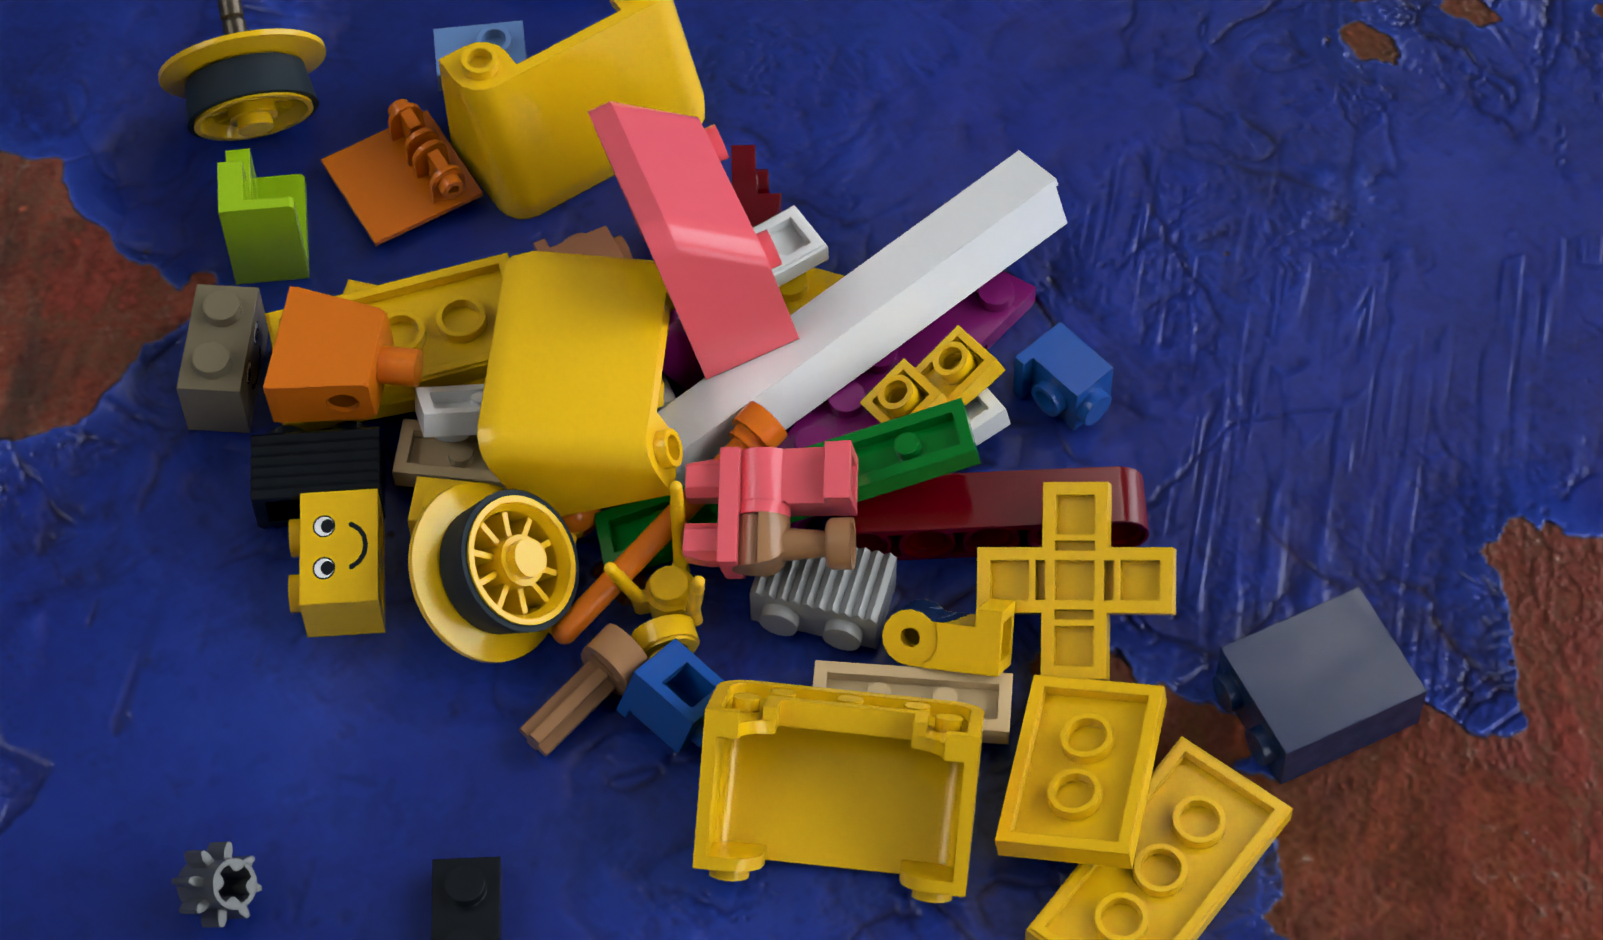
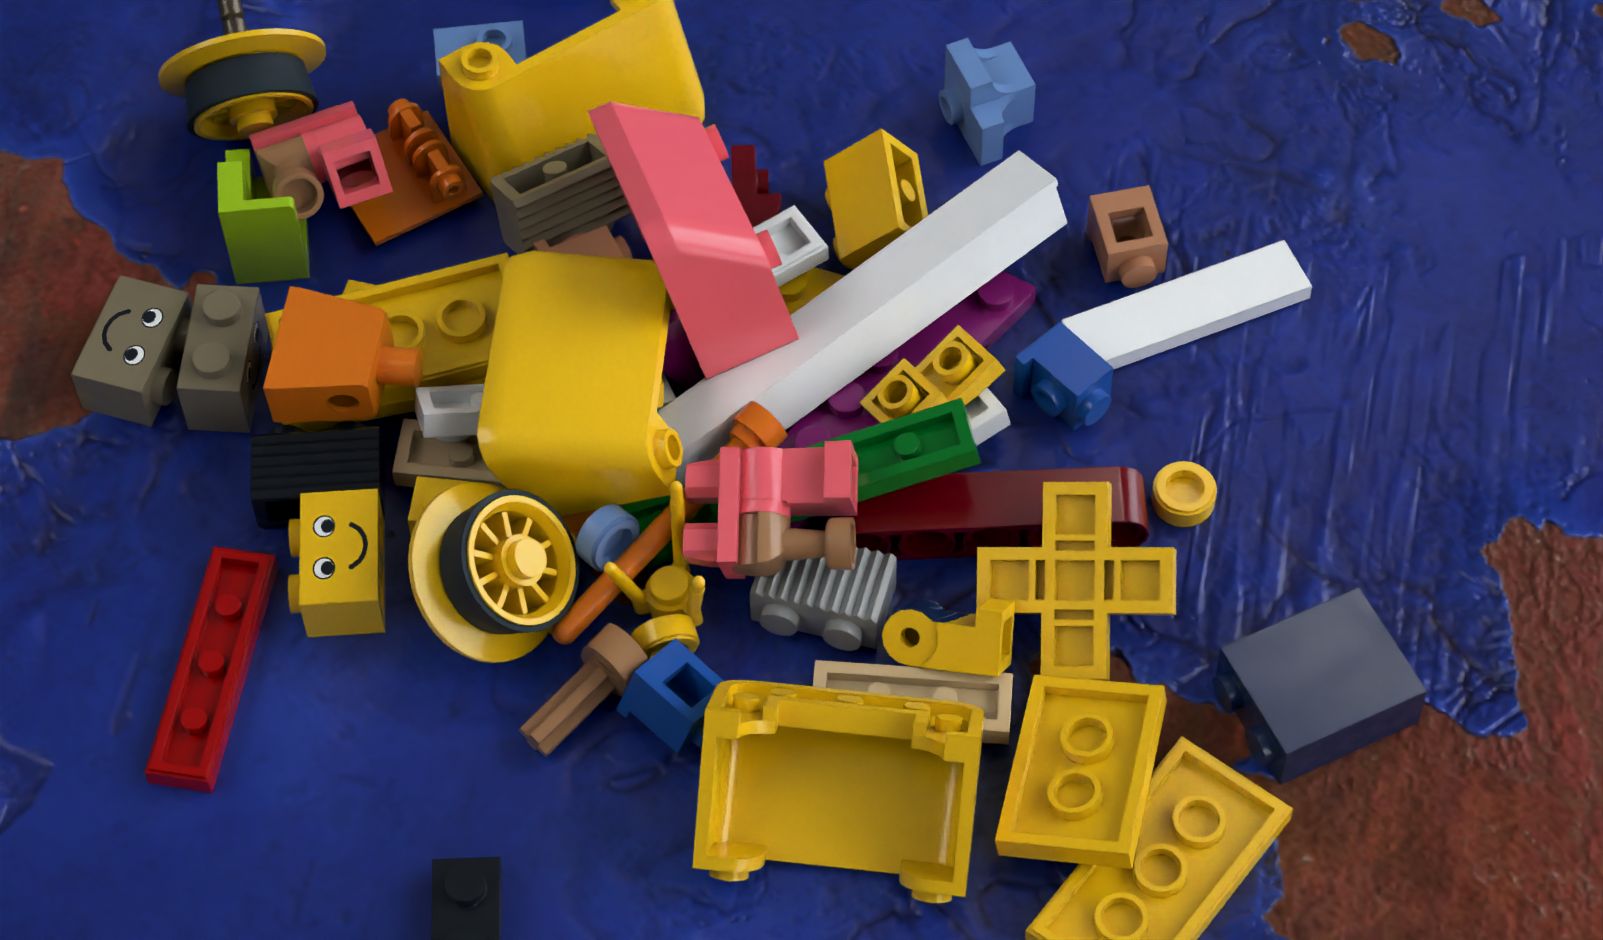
dark grey gear [171,842,262,928] -> none
none -> dark tan brick [71,275,193,427]
none -> red tile [144,546,279,793]
none -> coral hips [248,101,393,220]
none -> dark tan brick [490,134,632,254]
none -> medium blue tile [576,504,640,572]
none -> yellow brick [823,128,928,269]
none -> medium blue brick [938,38,1036,166]
none -> white tile [1061,240,1312,370]
none -> nougat brick [1086,185,1168,288]
none -> yellow tile [1151,461,1217,527]

